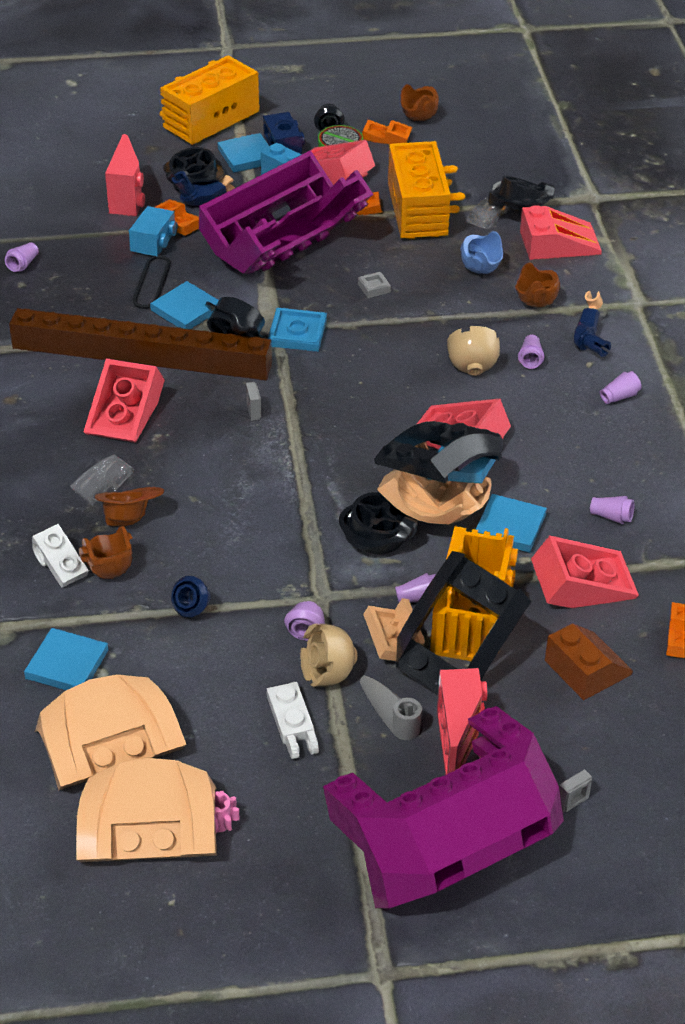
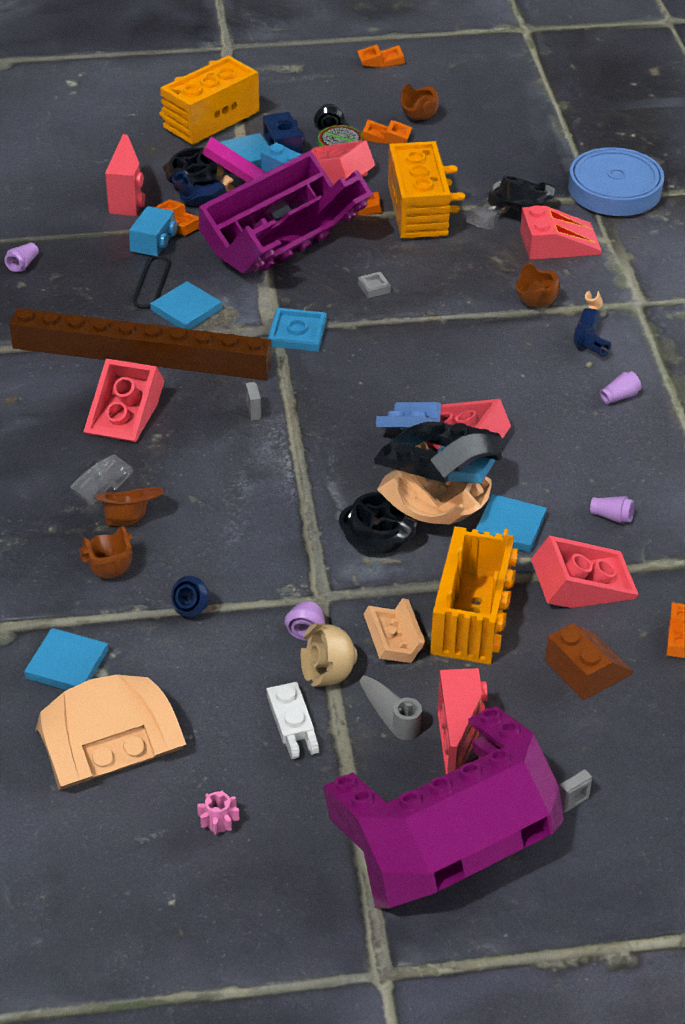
white plate [32,524,89,588] -> none
light nougat piece [76,758,217,862] -> none
black piece [205,297,265,339] -> none
lavender cone [395,573,435,603] -> none
black wedge [396,551,532,695] -> none
tan cylinder [447,326,500,376] -> none
medium blue cap [461,231,503,274] -> none
lavender cone [518,335,544,369] -> none
none -> dark pink tile [202,137,266,182]
none -> orange slope [357,44,406,67]
none -> medium blue bracket [376,402,441,430]
none -> medium blue brick [568,147,664,216]

